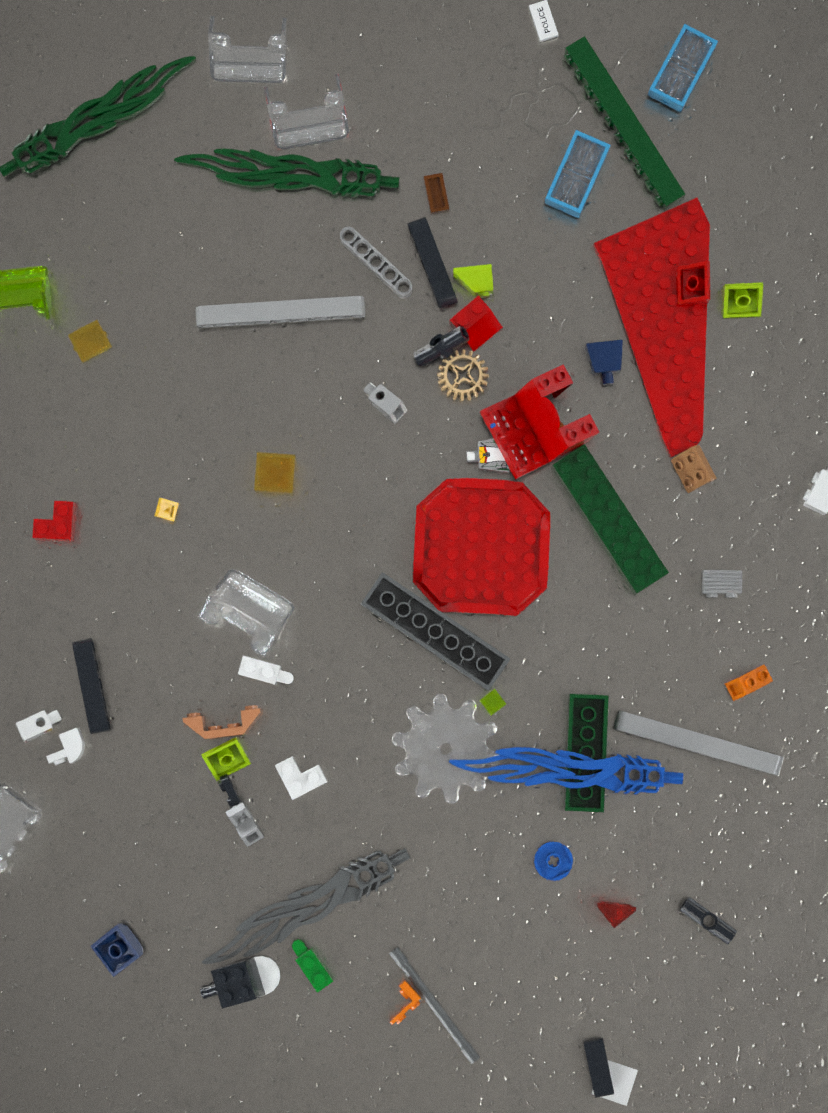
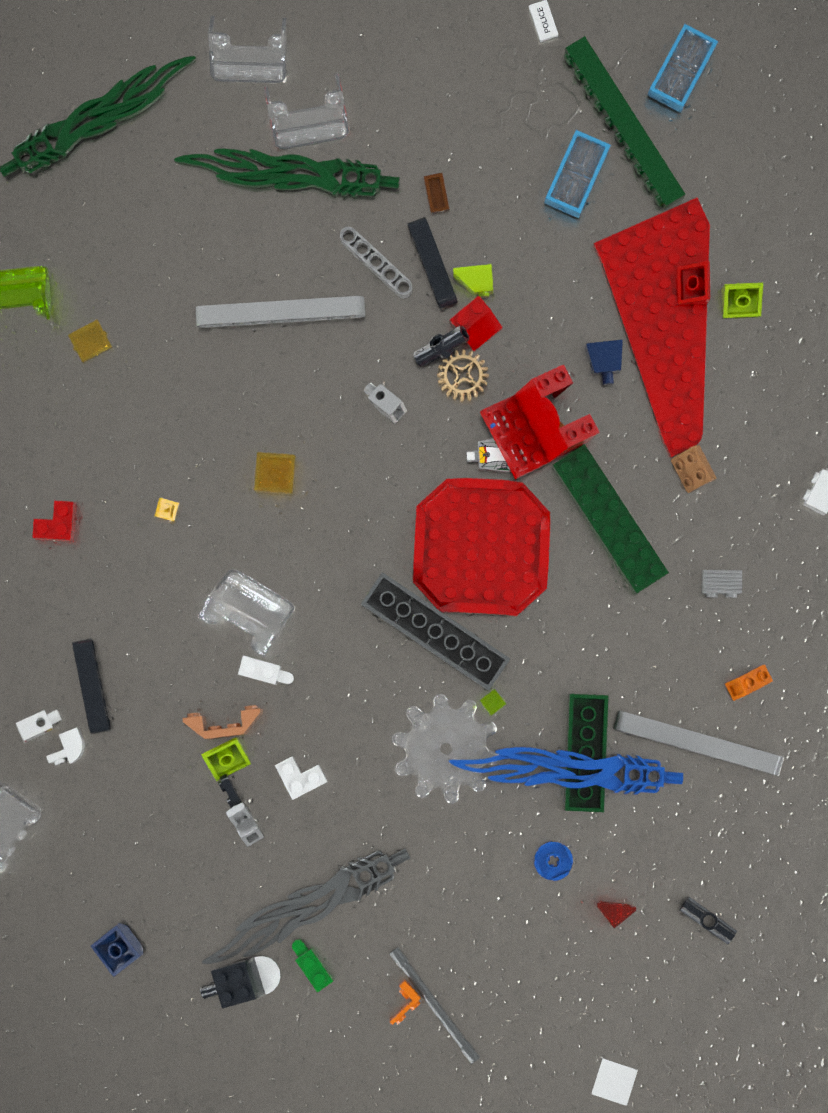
black beam [584,1038,614,1098] -> none

